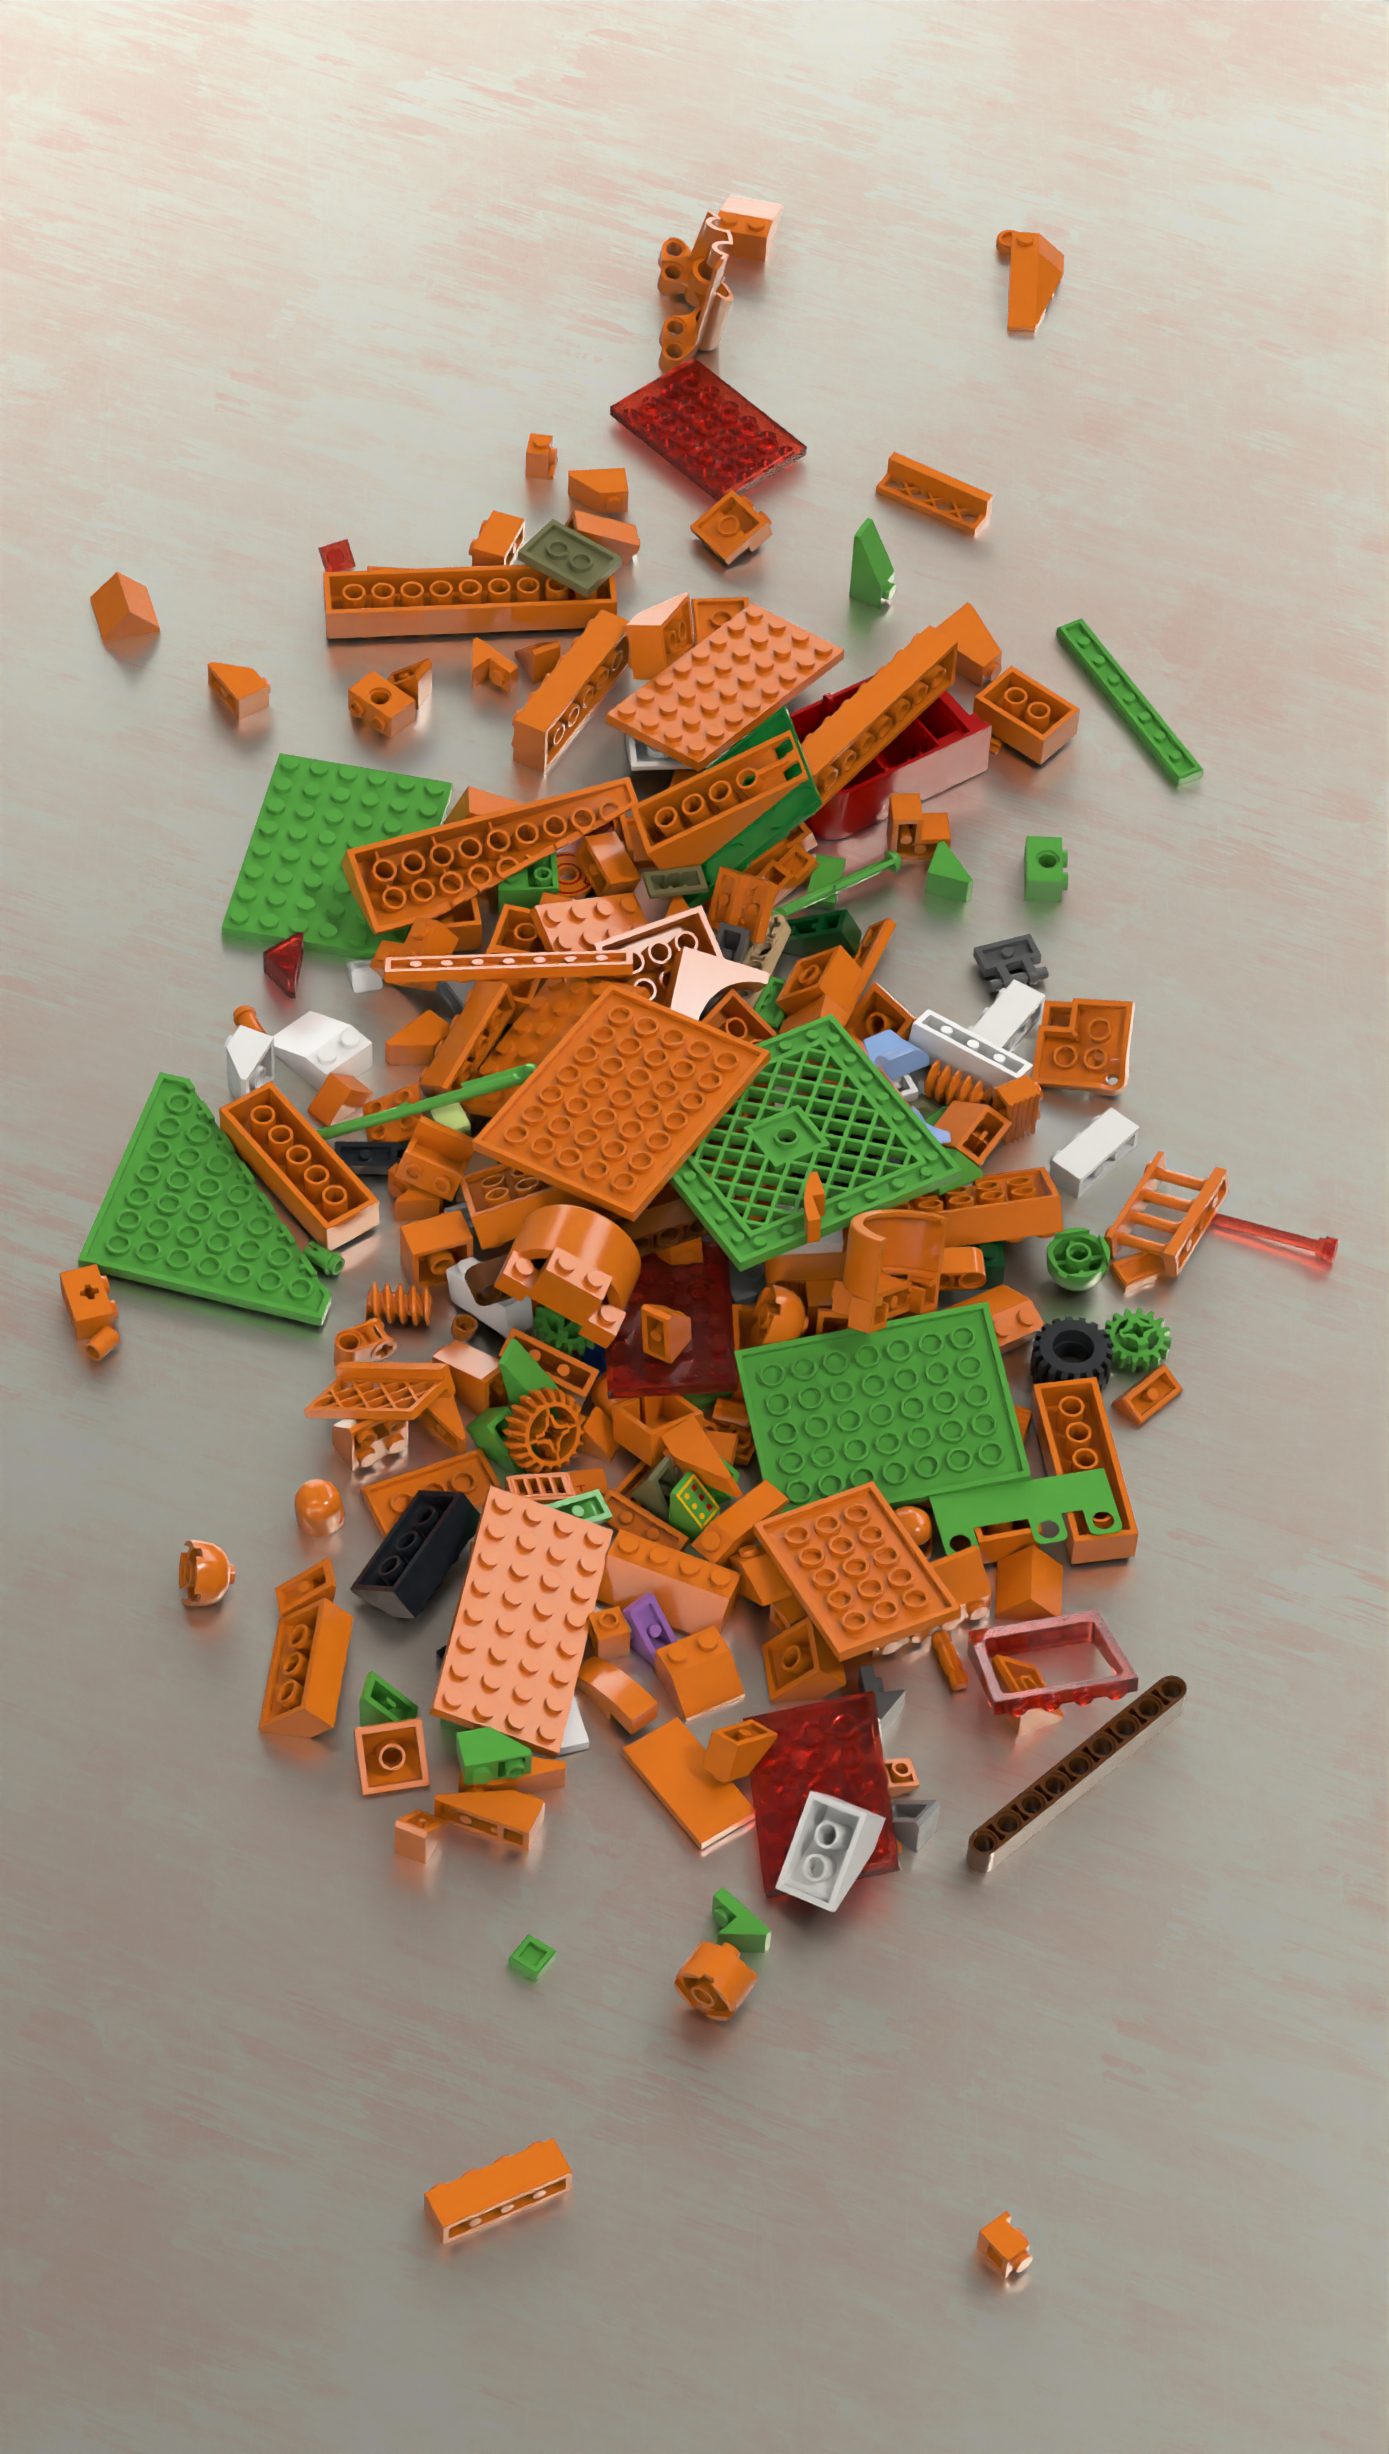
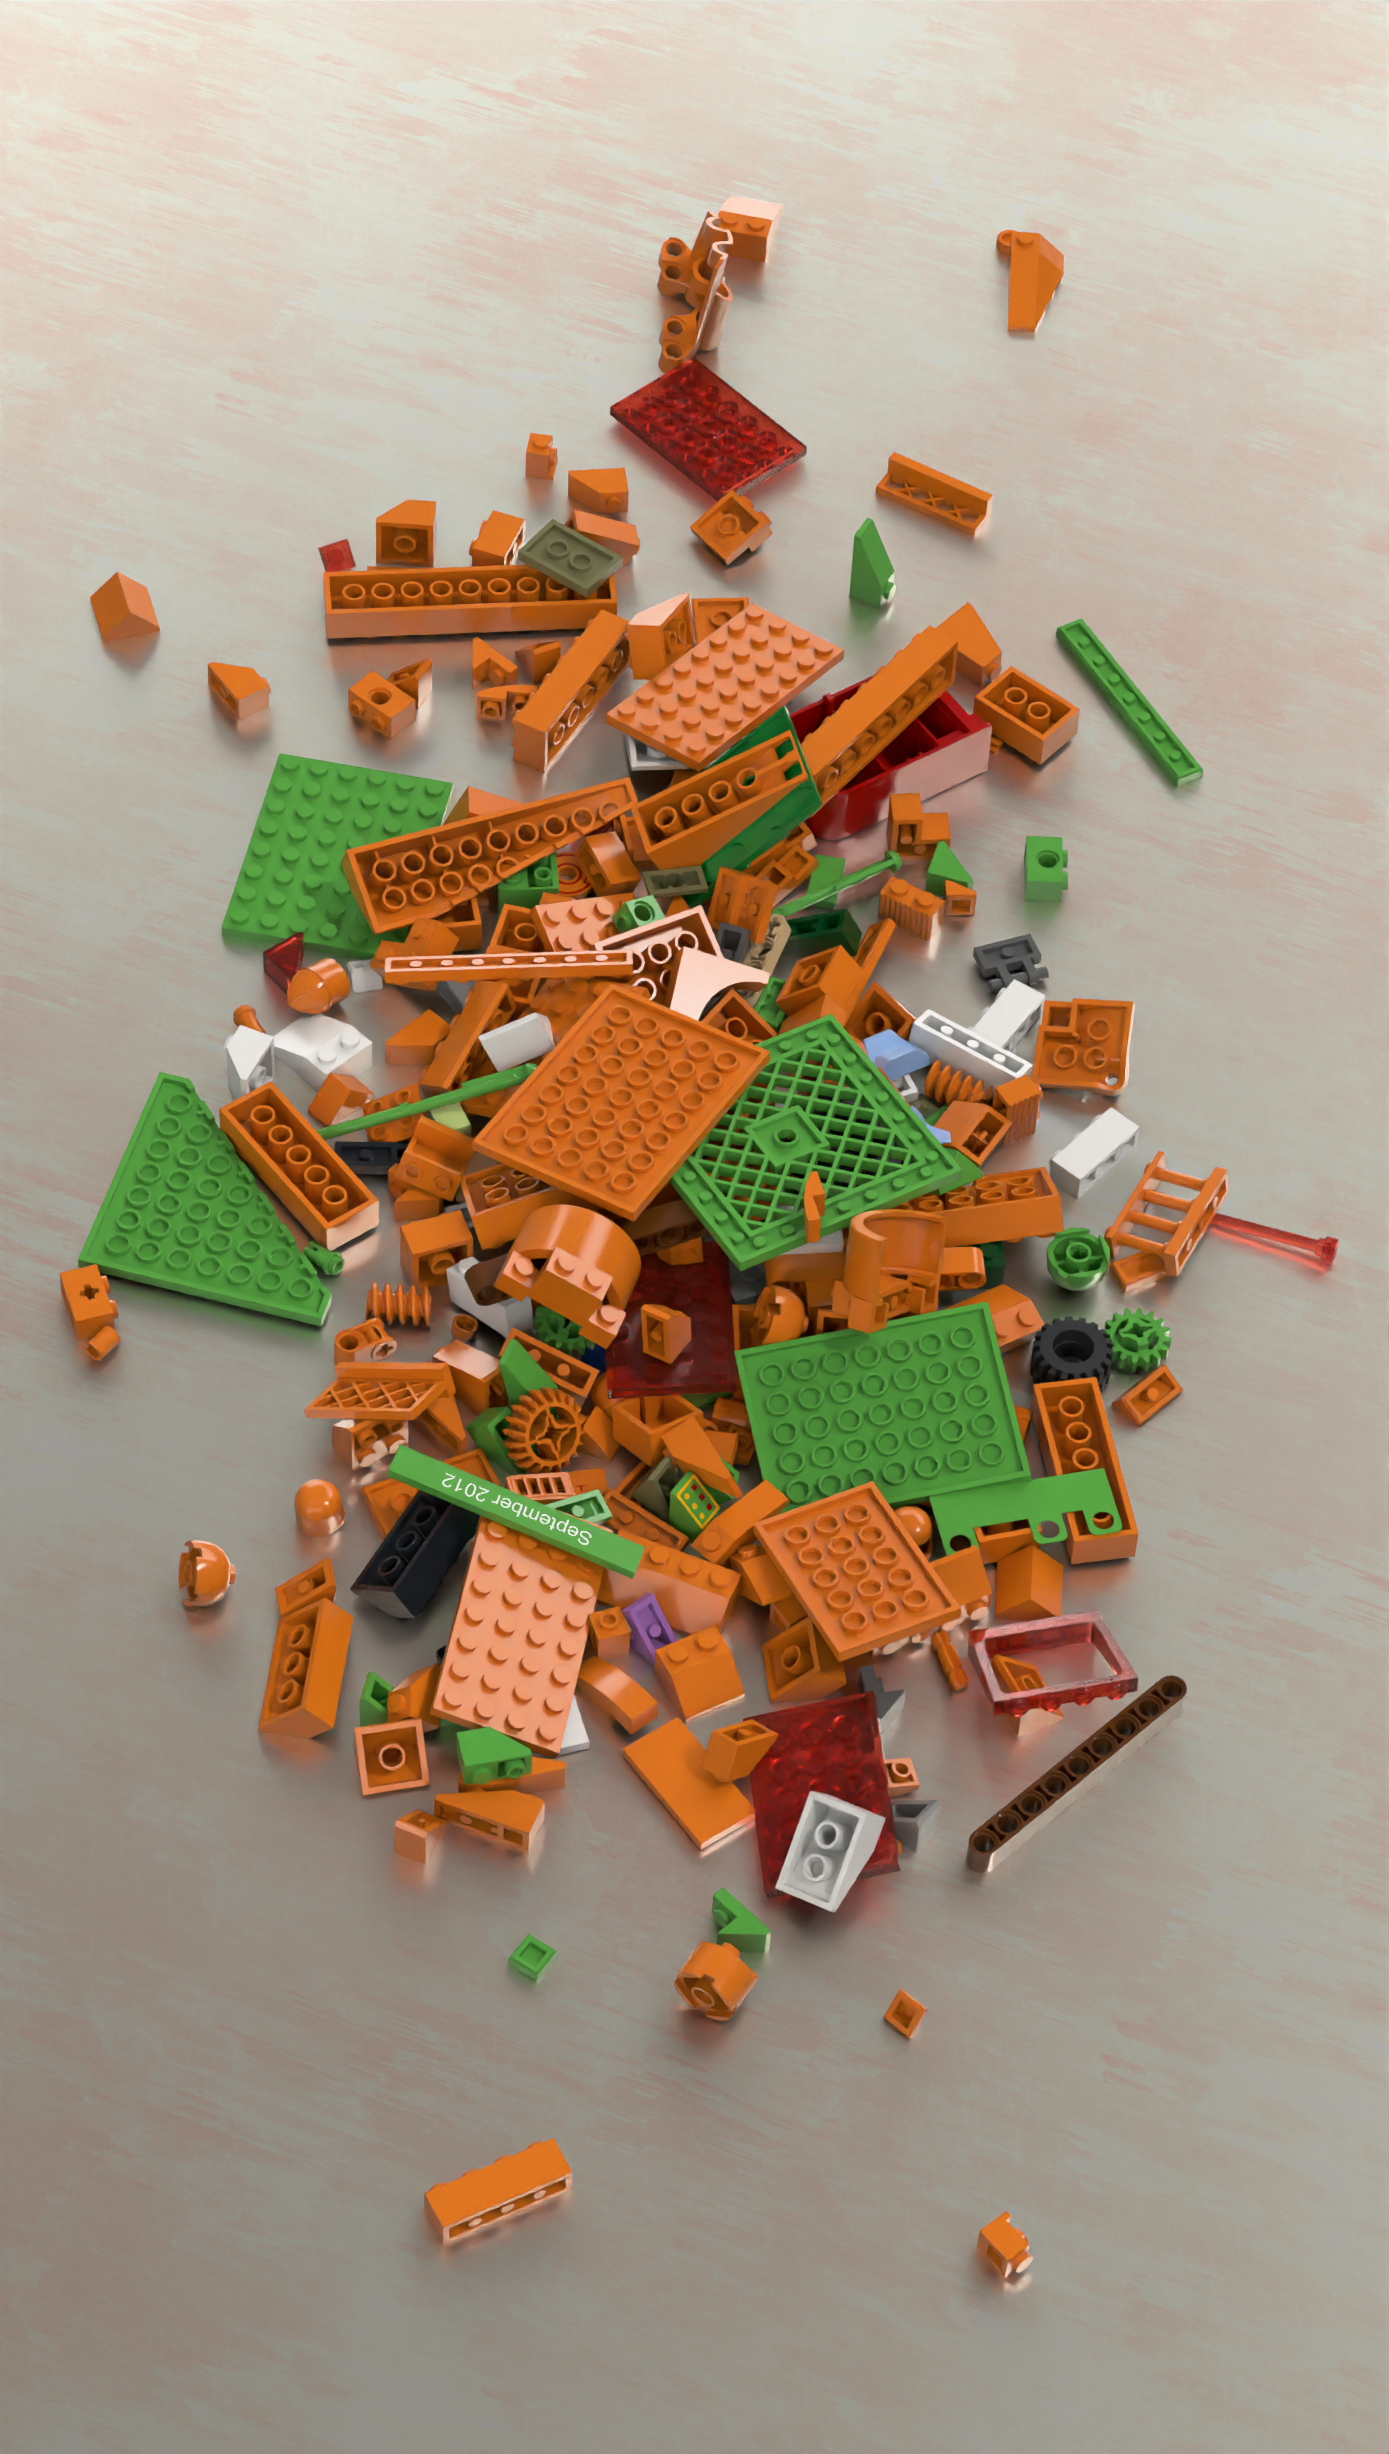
none -> orange helmet [287,958,350,1014]
none -> orange slope [376,499,436,567]
none -> bright green tile [386,1445,645,1579]
none -> orange slope [387,1663,441,1733]
none -> orange slope [476,685,538,720]
none -> white slope [478,1012,555,1072]
none -> bright green brick [612,894,666,934]
none -> orange brick [878,877,946,941]
none -> orange slope [883,1989,928,2038]
none -> orange slope [943,880,977,915]

